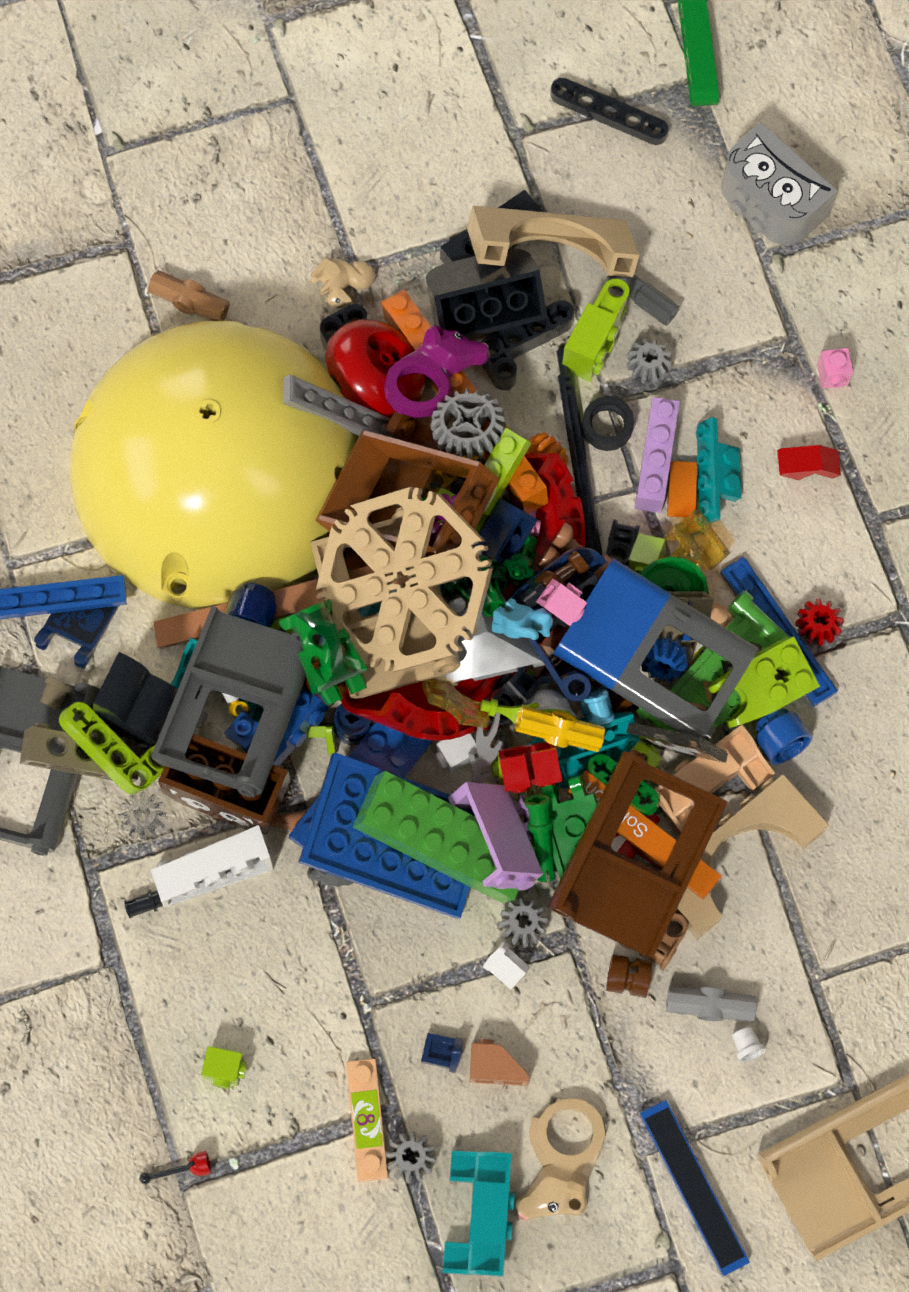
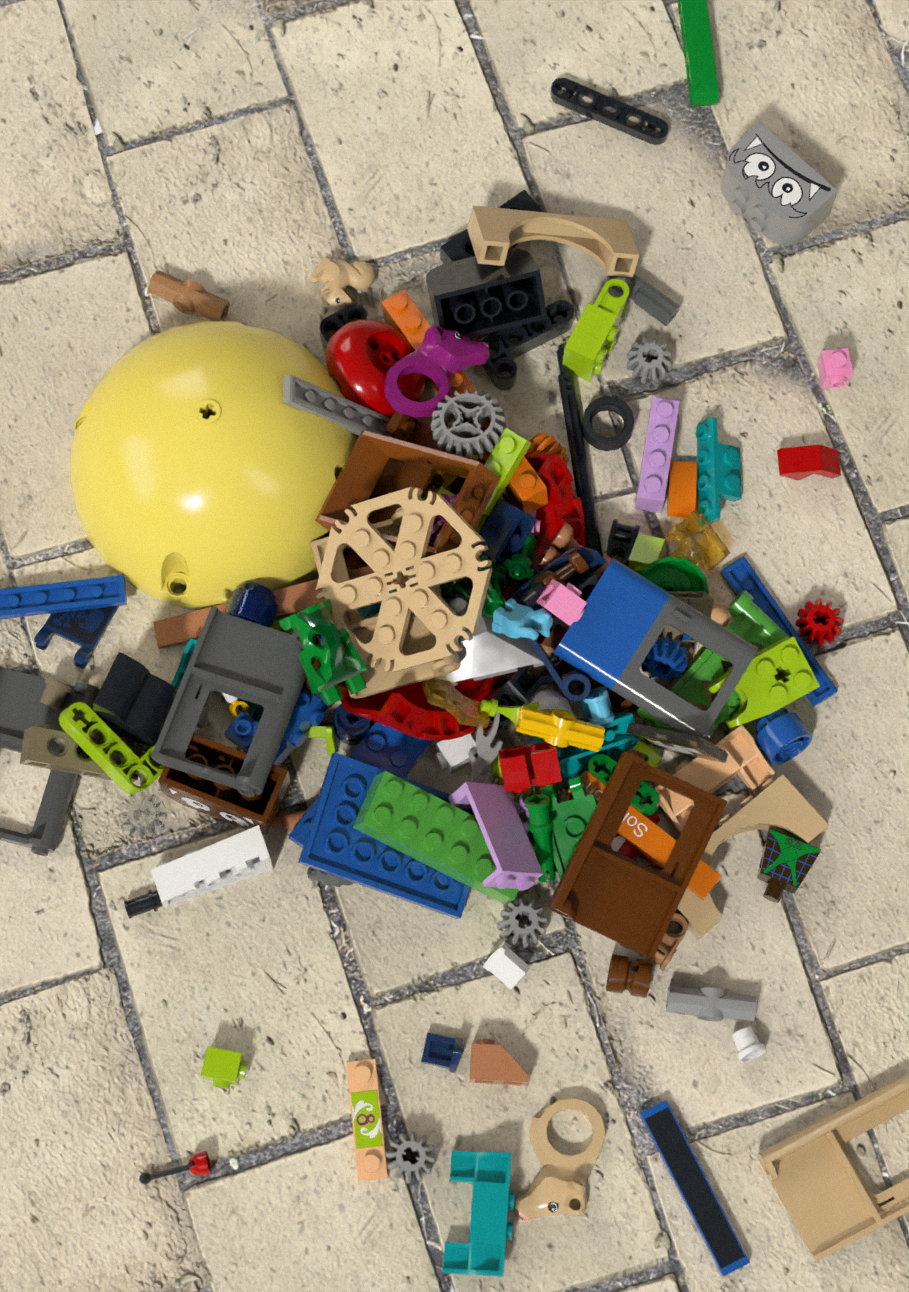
none -> torso [757,829,821,903]

